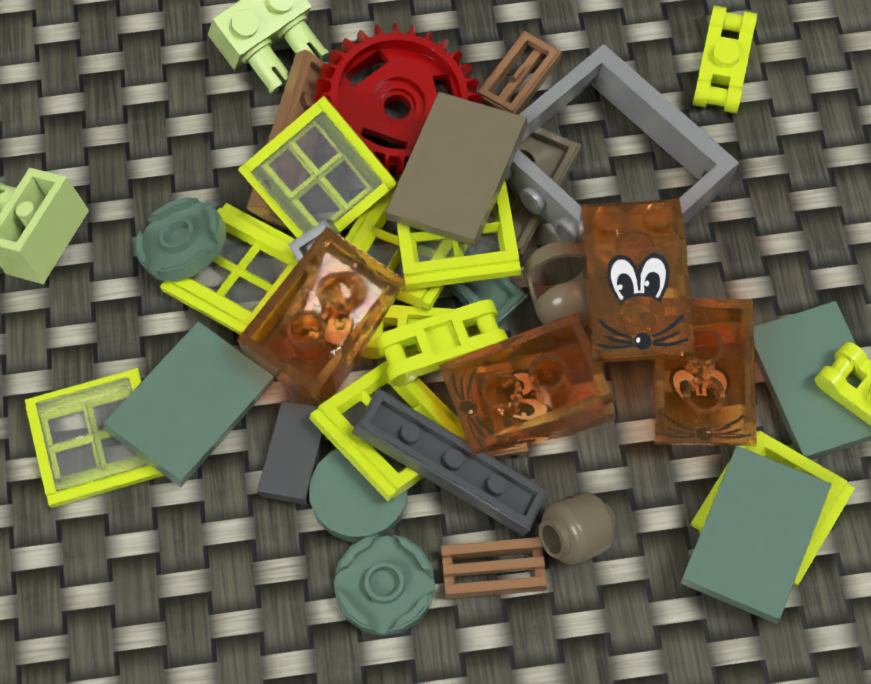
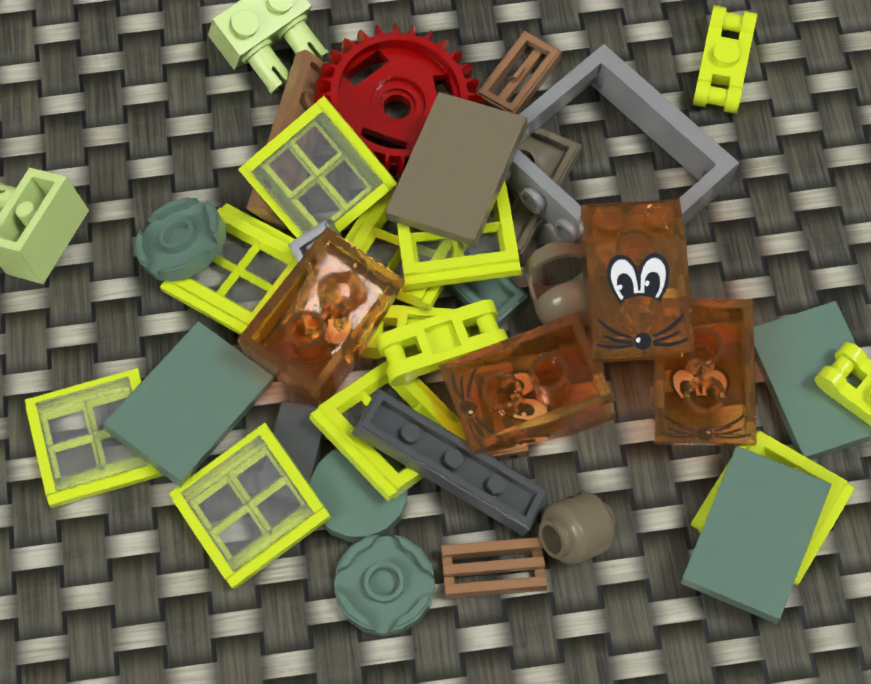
none -> clear piece [169,423,332,590]

